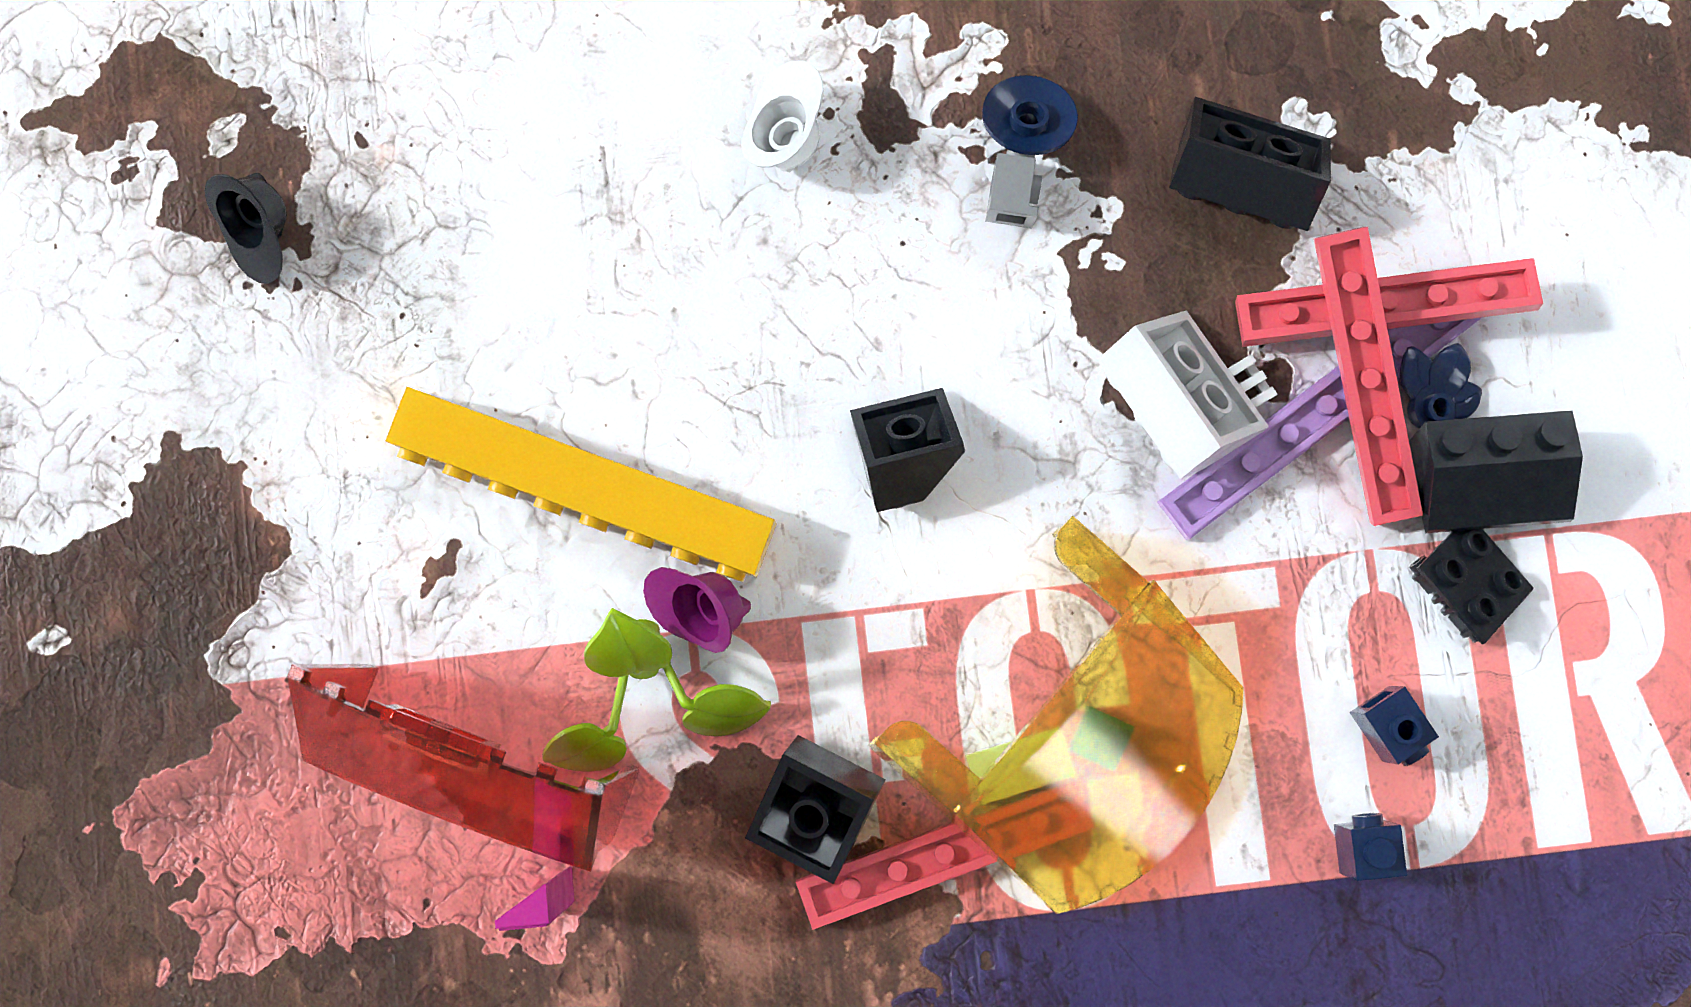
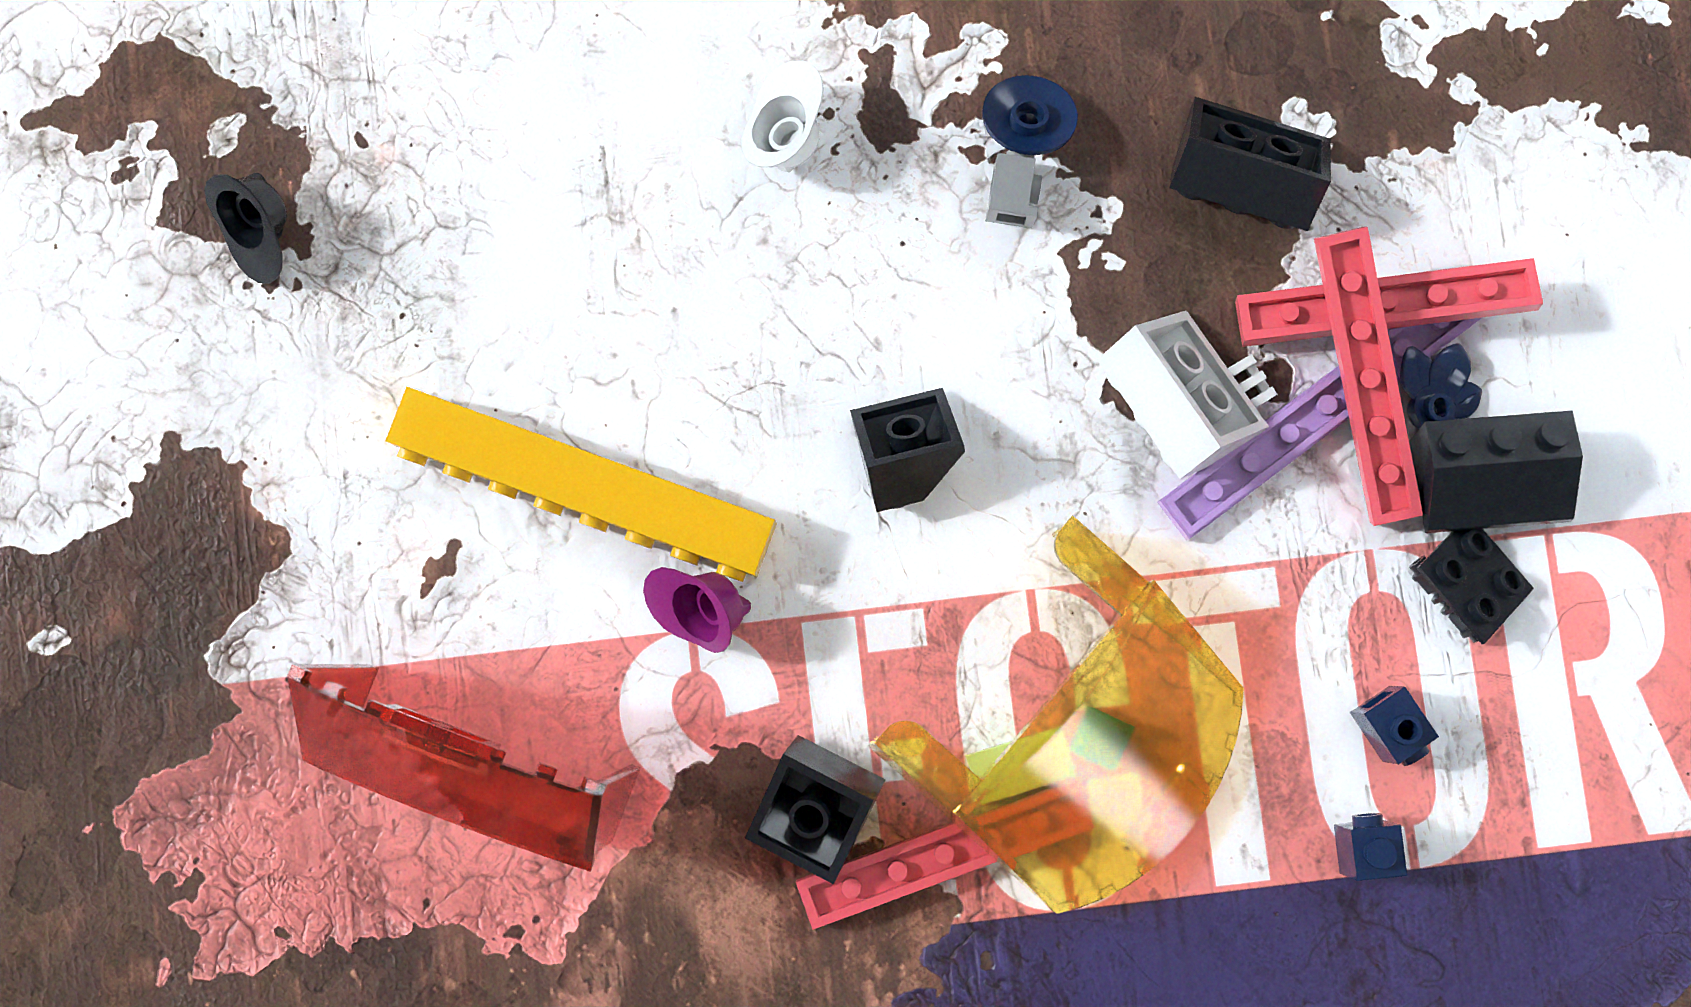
dark pink slope [495,866,575,931] -> none
lime plant [542,608,771,772] -> none

